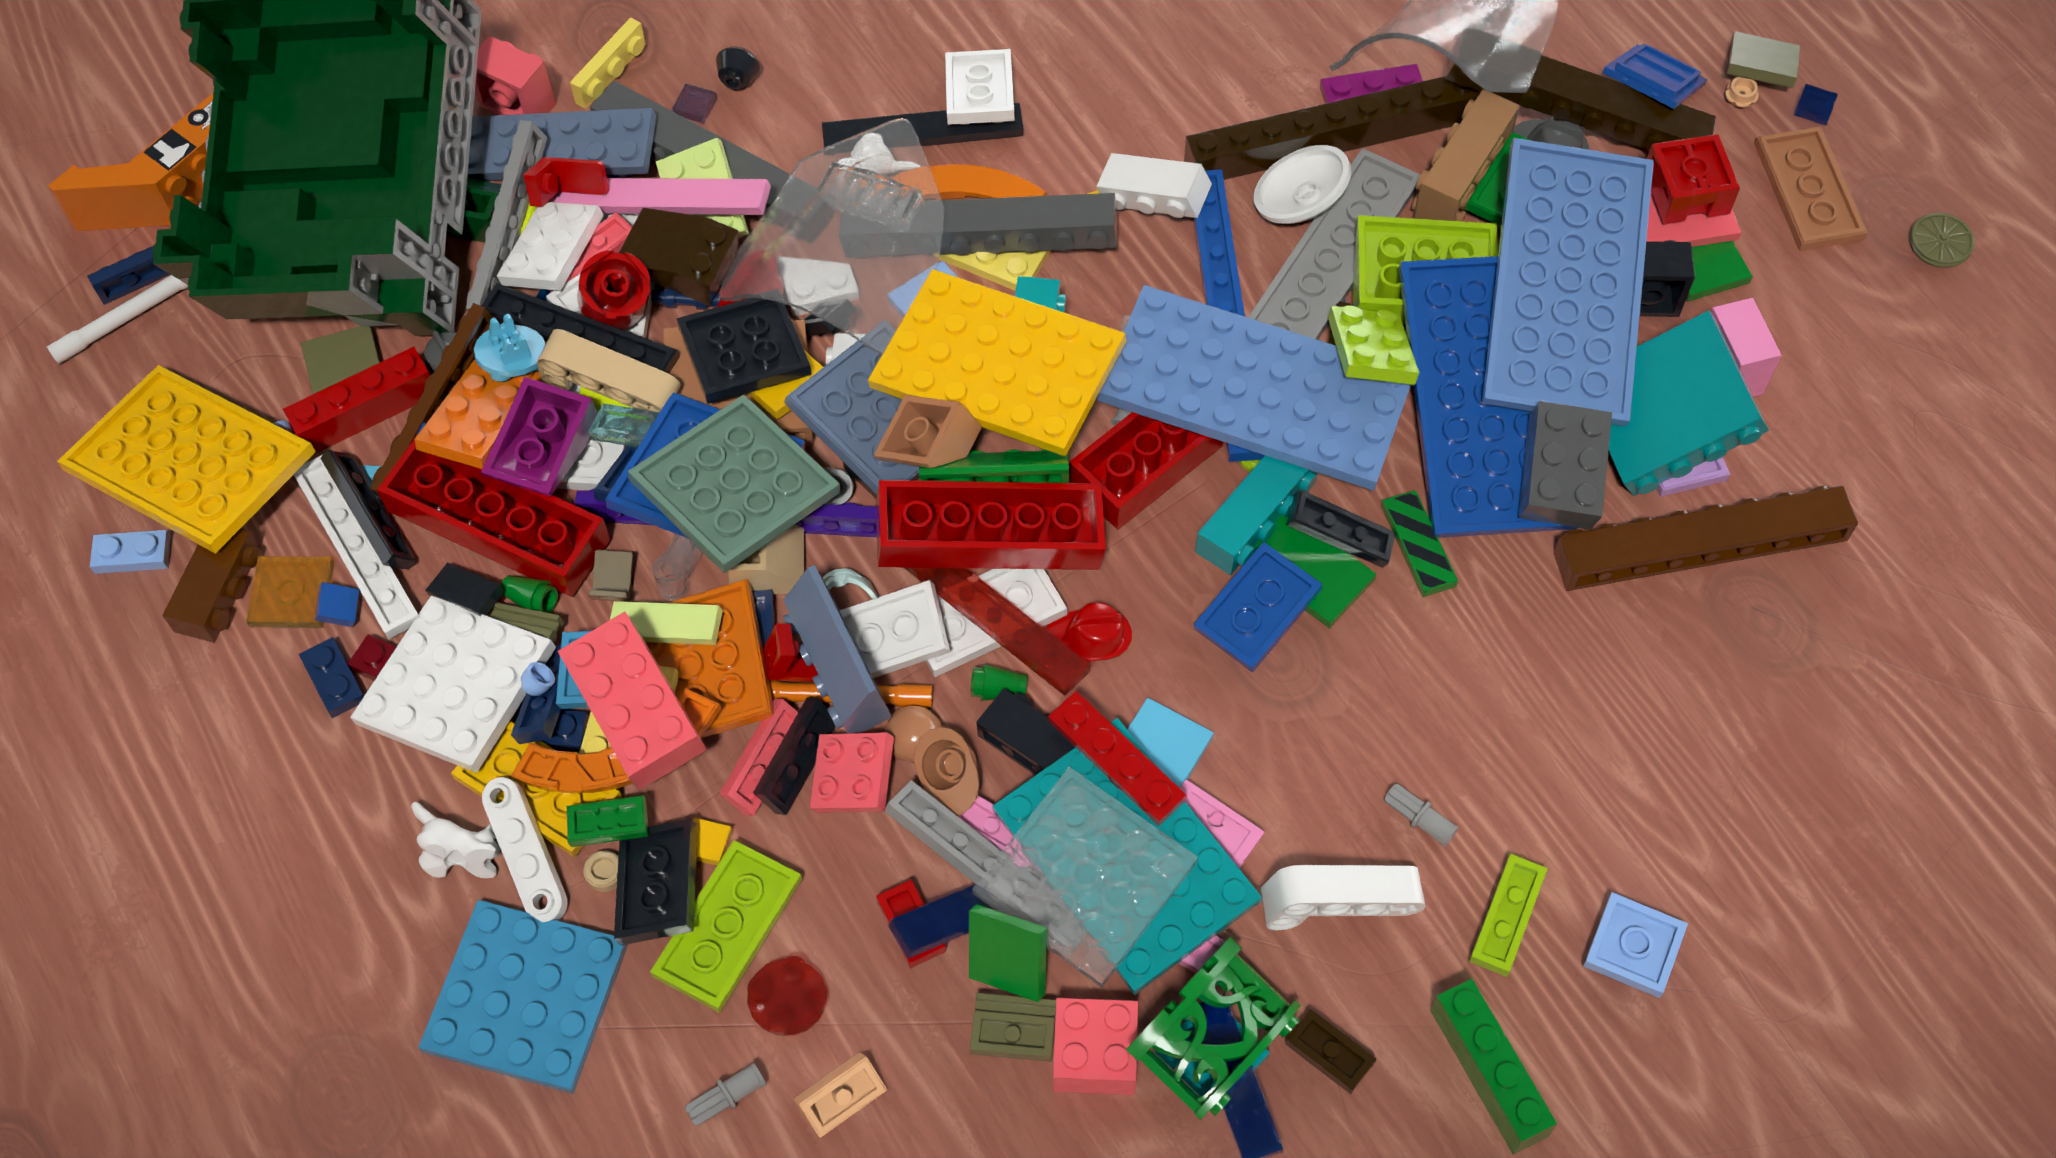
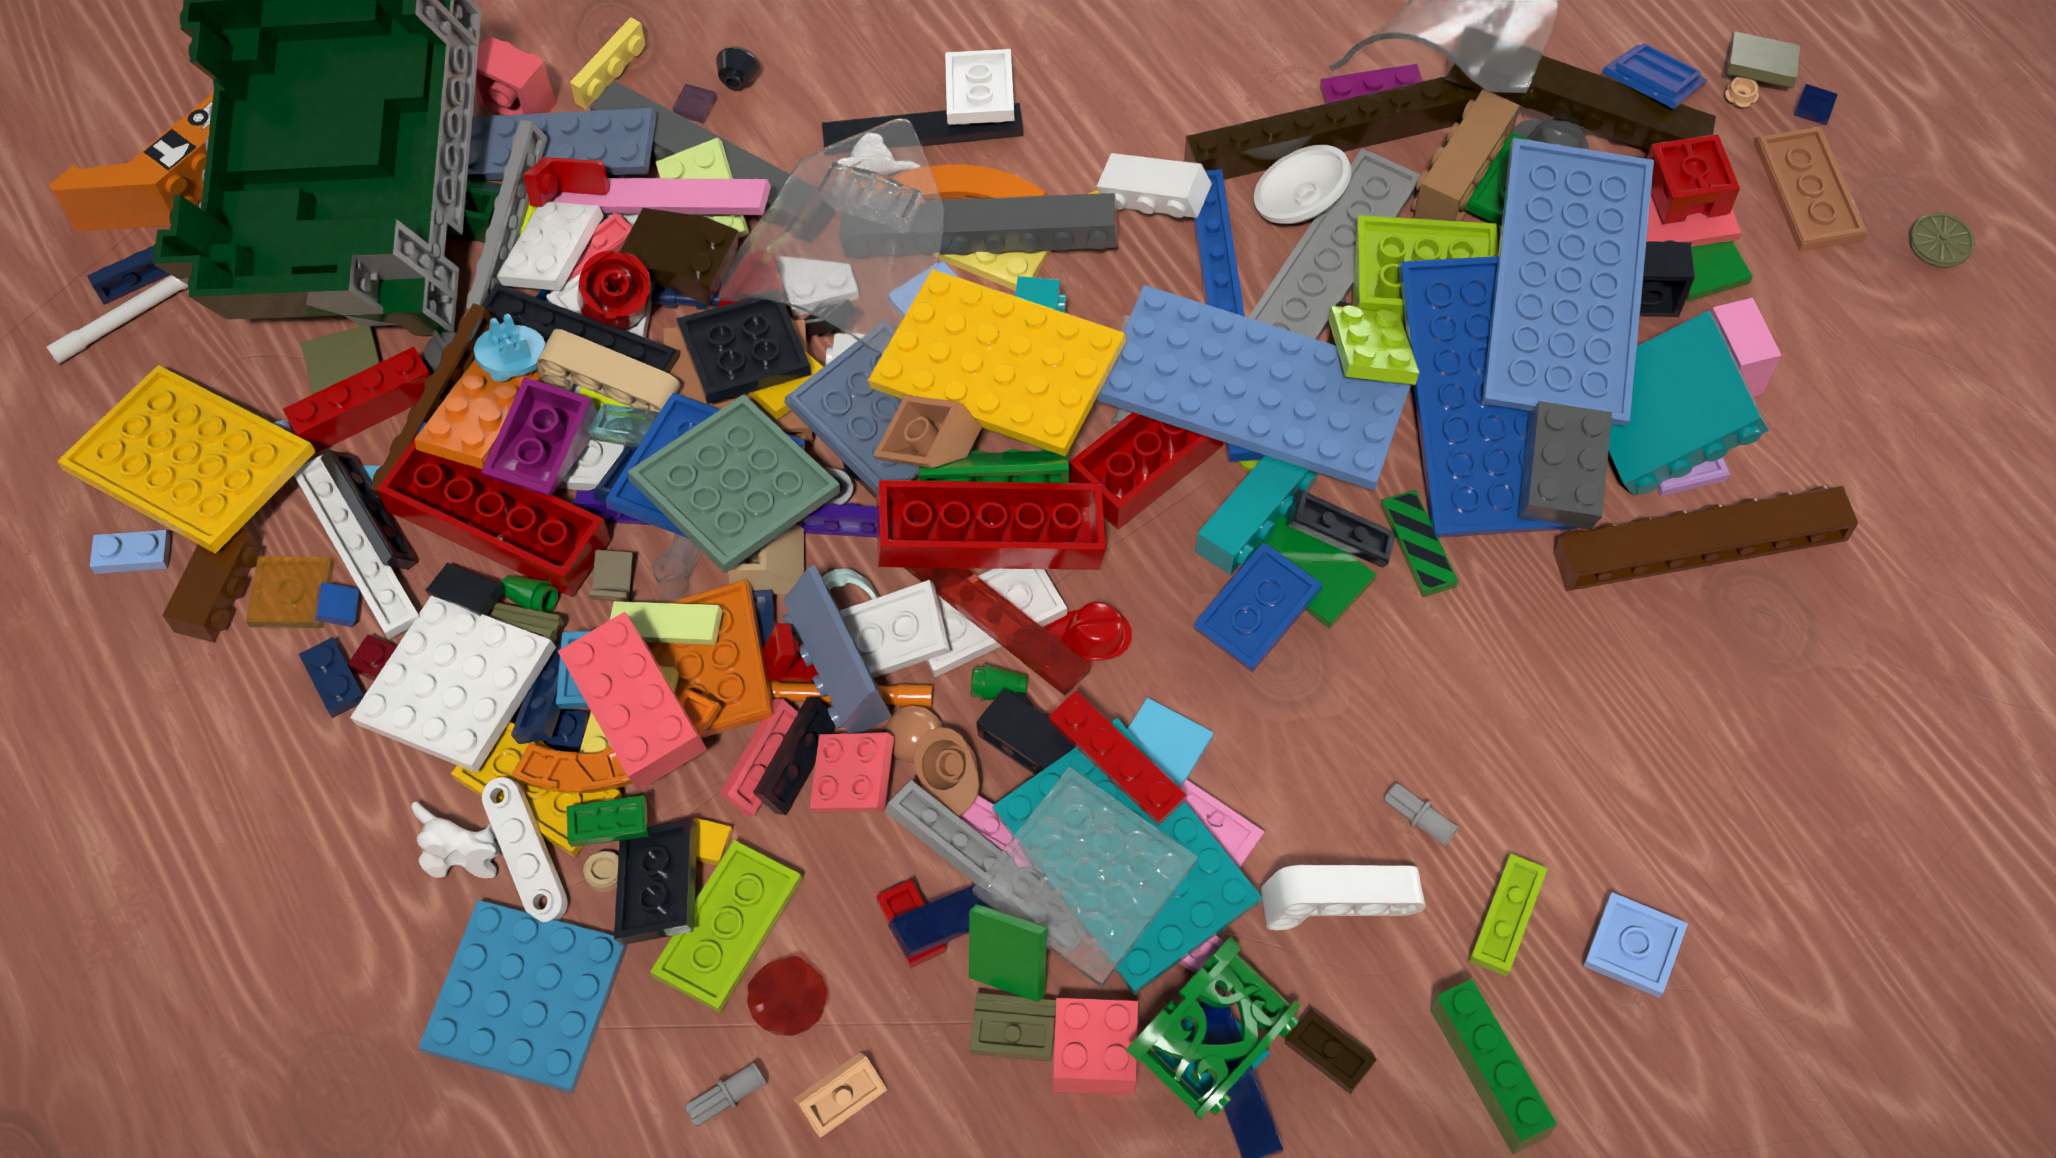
light blue hinge [521,662,555,696] -> none

